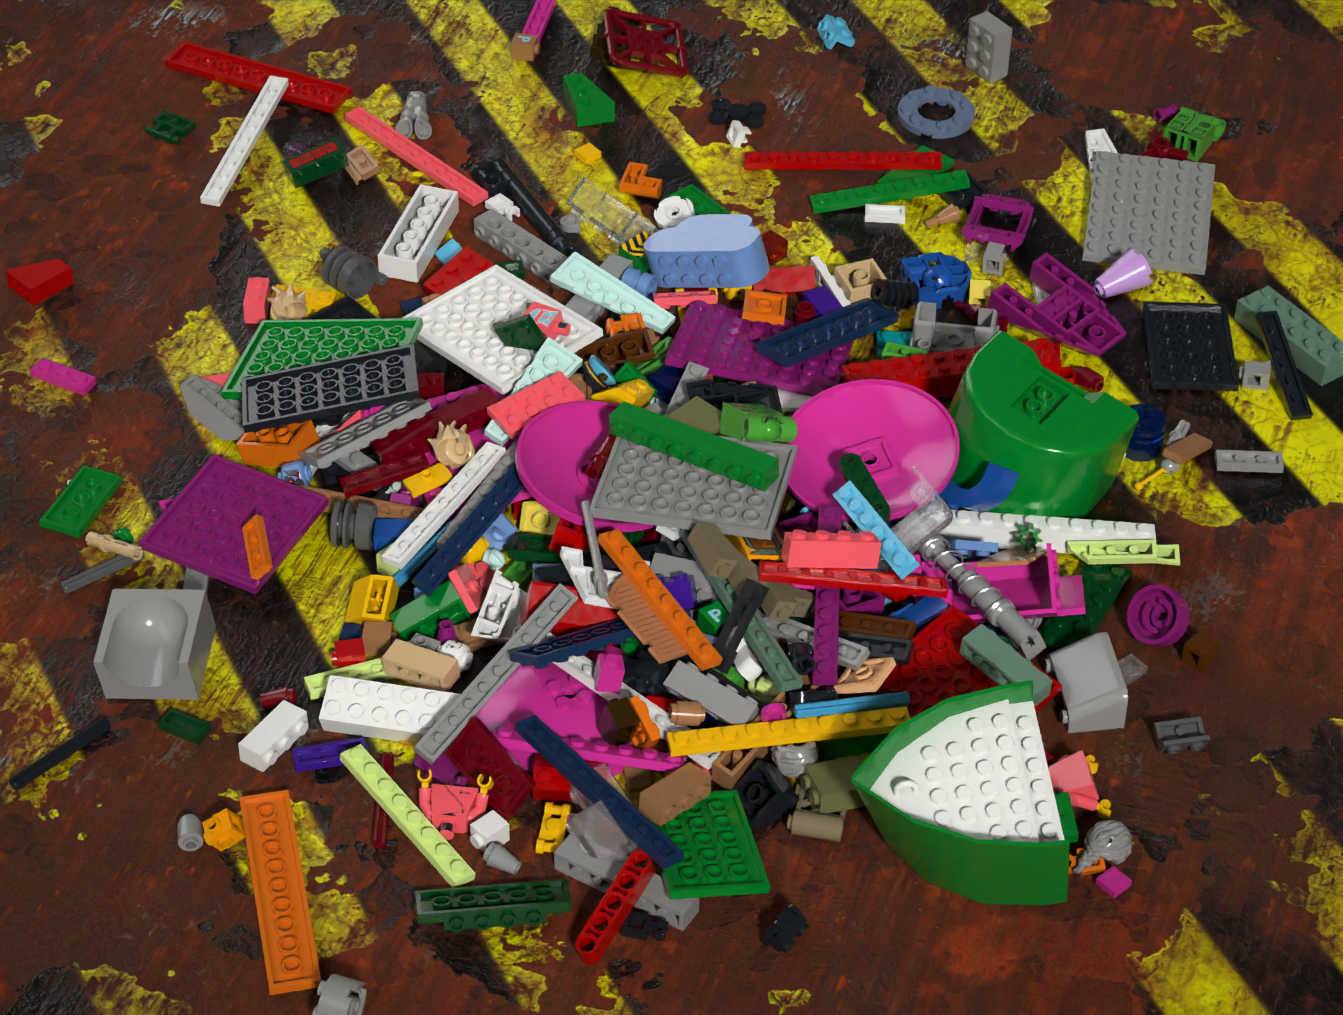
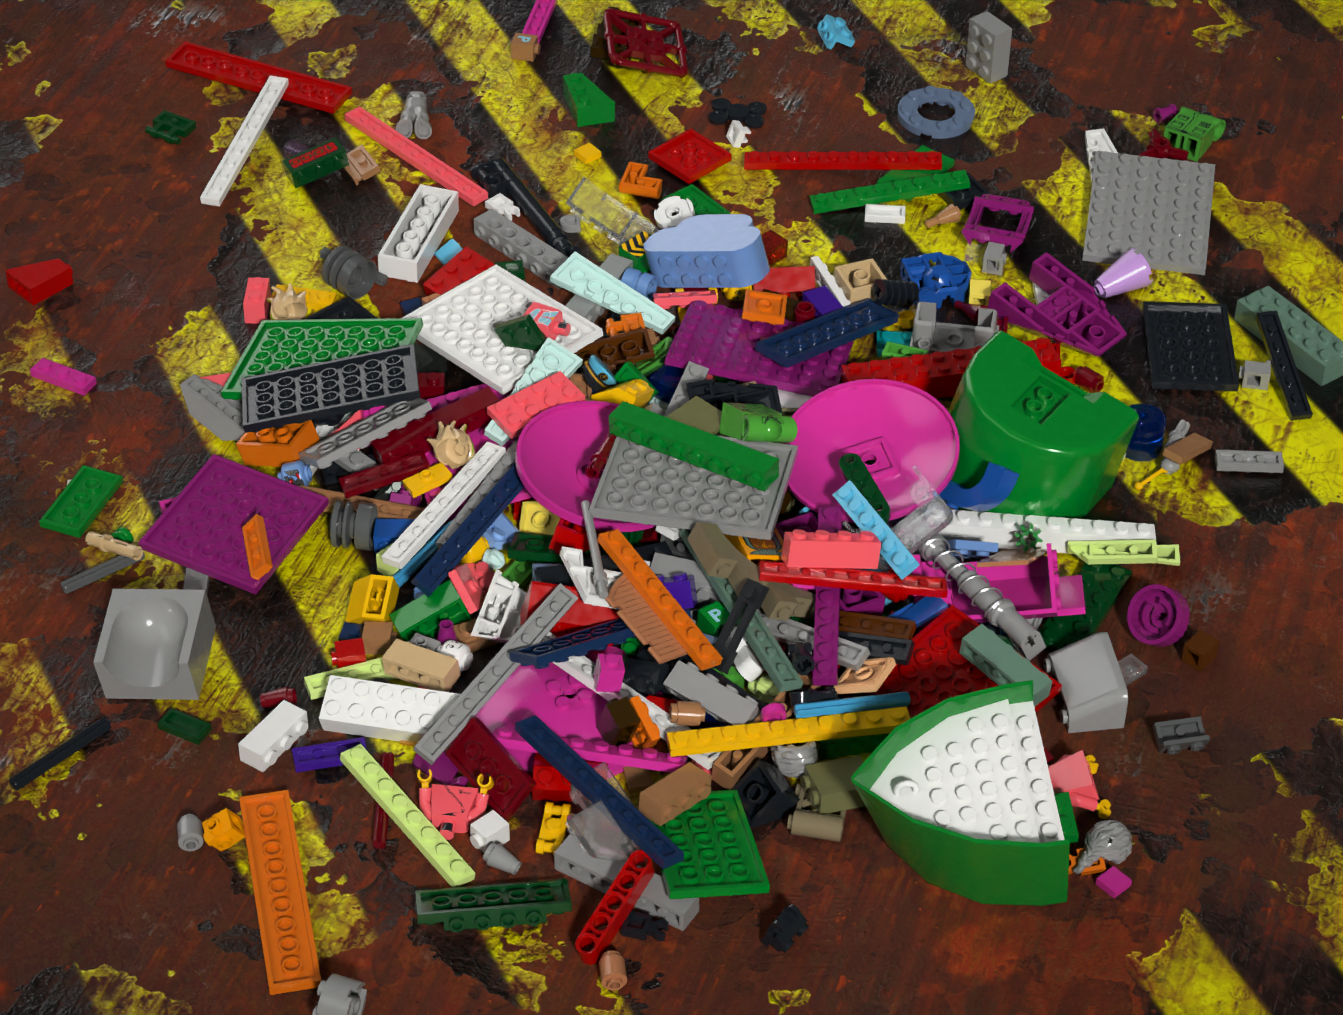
none -> nougat brick [599,951,627,991]
none -> red plate [648,128,732,184]

